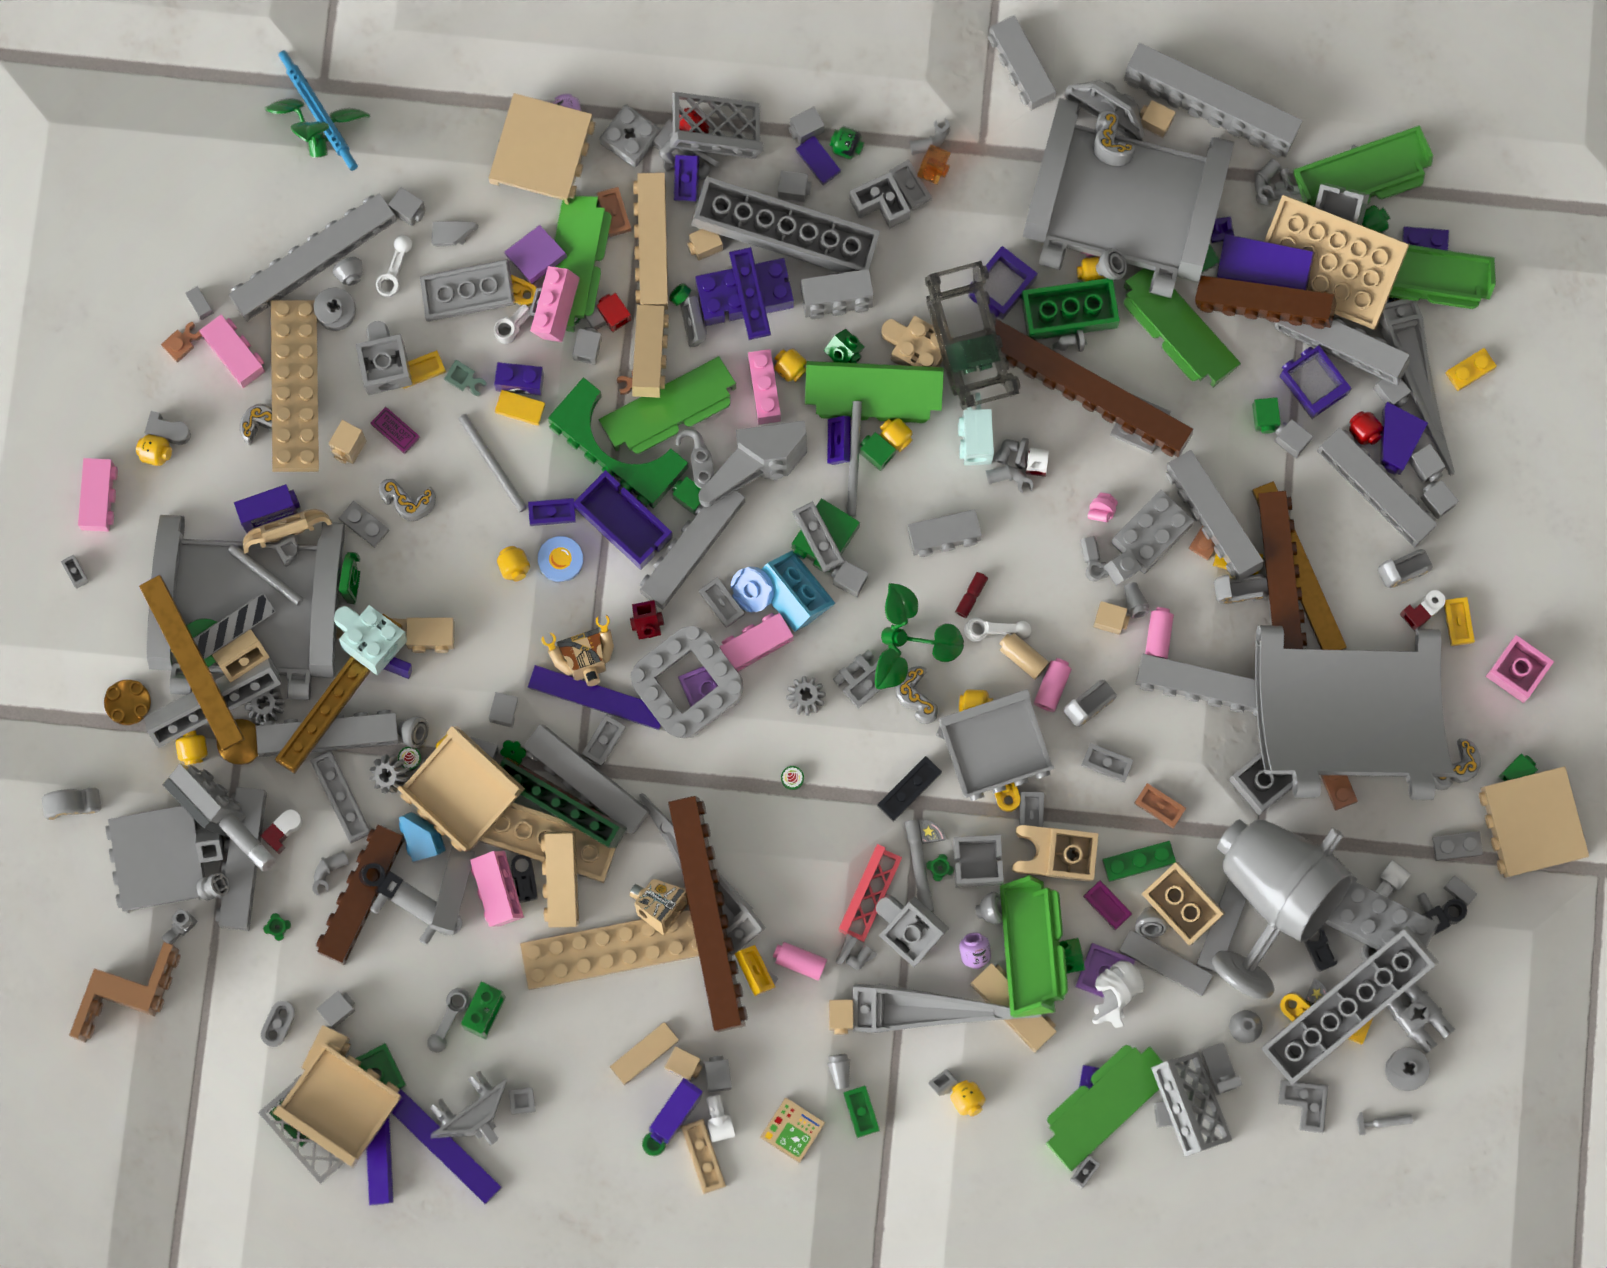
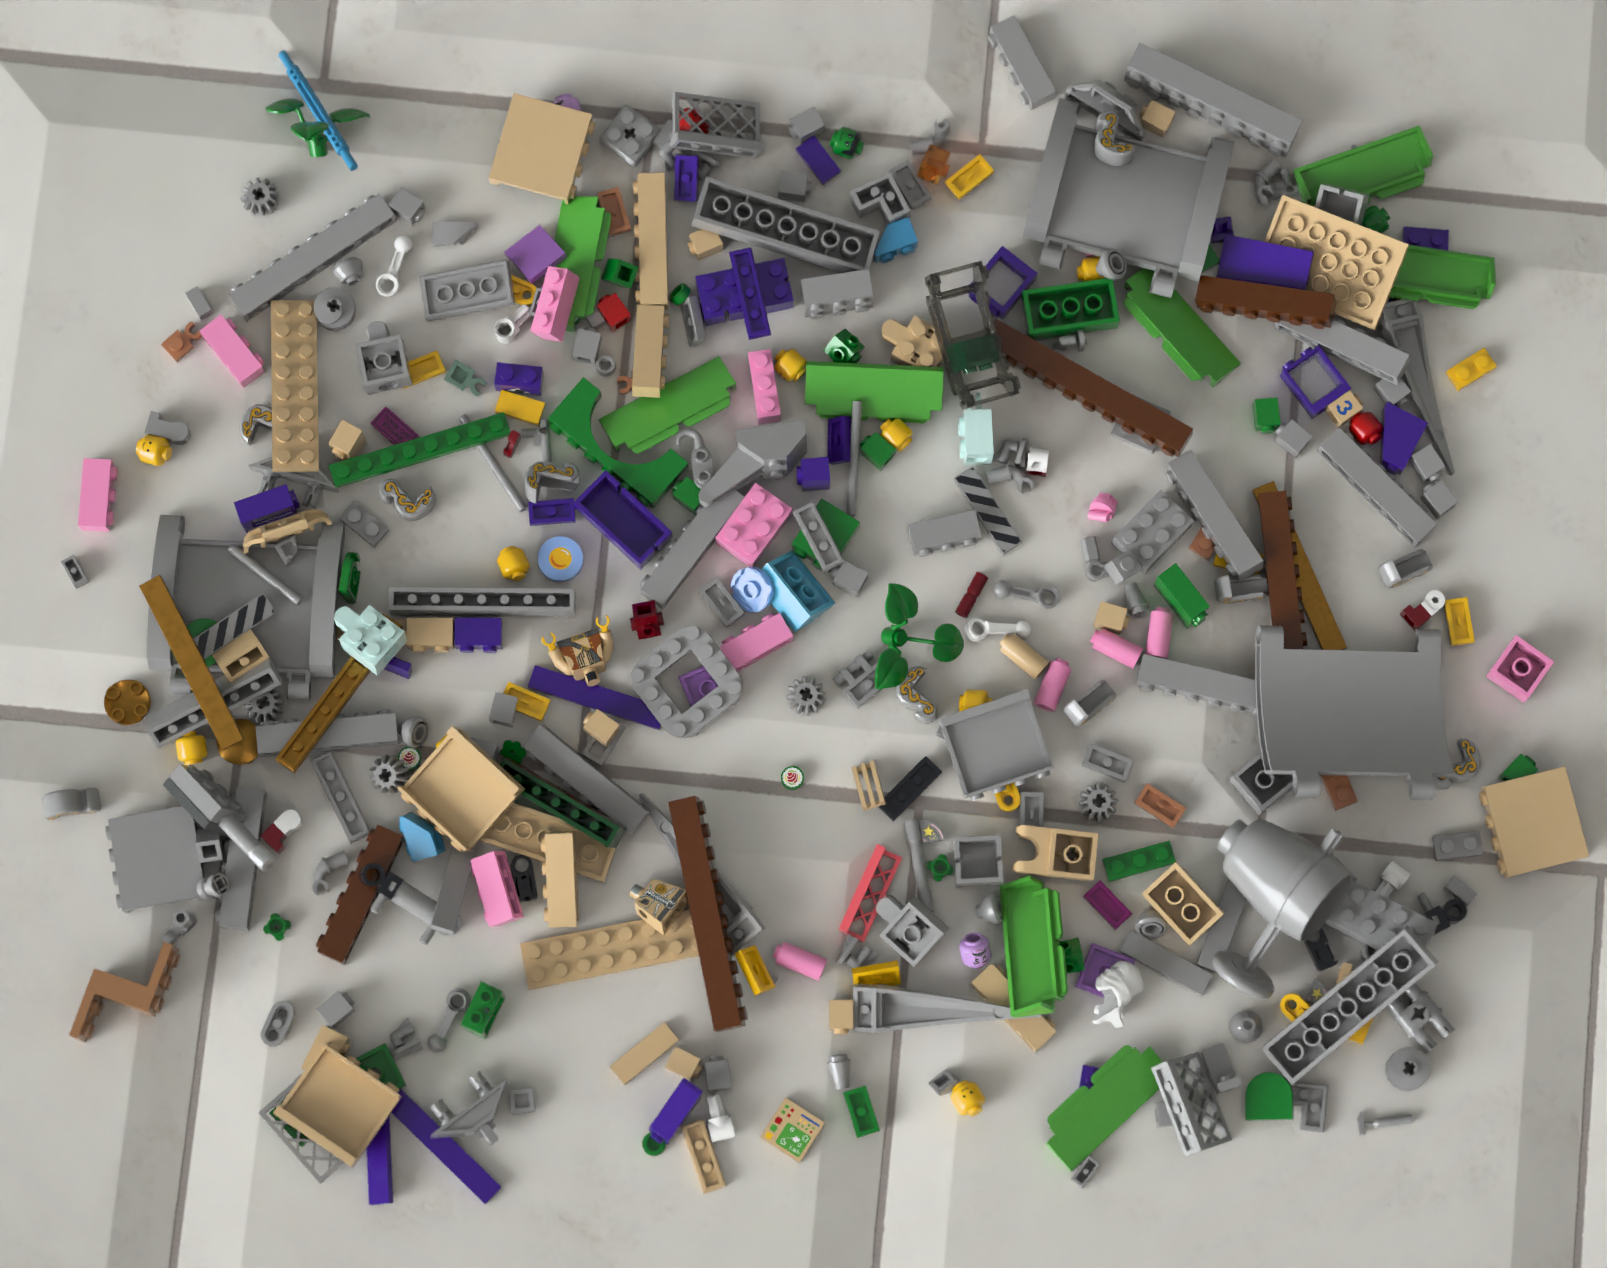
none -> light grey gear [240,177,280,217]
none -> light grey connector [248,457,339,509]
none -> green plate [329,412,511,488]
none -> light grey brick [389,587,576,617]
none -> light grey piece [390,1018,424,1059]
none -> dark purple brick [455,618,503,653]
none -> dark red tile [503,430,521,458]
none -> yellow plate [503,682,551,722]
none -> light grey hose [522,419,552,462]
none -> light grey animal [524,461,579,504]
none -> tan brick [583,709,620,747]
none -> light grey axle [596,355,616,377]
none -> green brick [601,258,639,288]
none -> bright pink brick [715,483,793,567]
none -> dark purple brick [796,457,830,492]
none -> yellow plate [851,960,901,986]
none -> tan tile [852,760,886,811]
none -> dark azure slope [874,217,918,263]
none -> yellow plate [945,154,994,200]
none -> tile [954,466,1022,555]
none -> light grey piece [993,580,1061,609]
none -> light grey gear [1078,782,1118,823]
none -> bright pink brick [1090,628,1143,669]
none -> green brick [1153,563,1210,629]
none -> green tile [1245,1072,1294,1121]
none -> tan brick [1325,390,1363,428]
none -> tan tile [1335,962,1353,985]

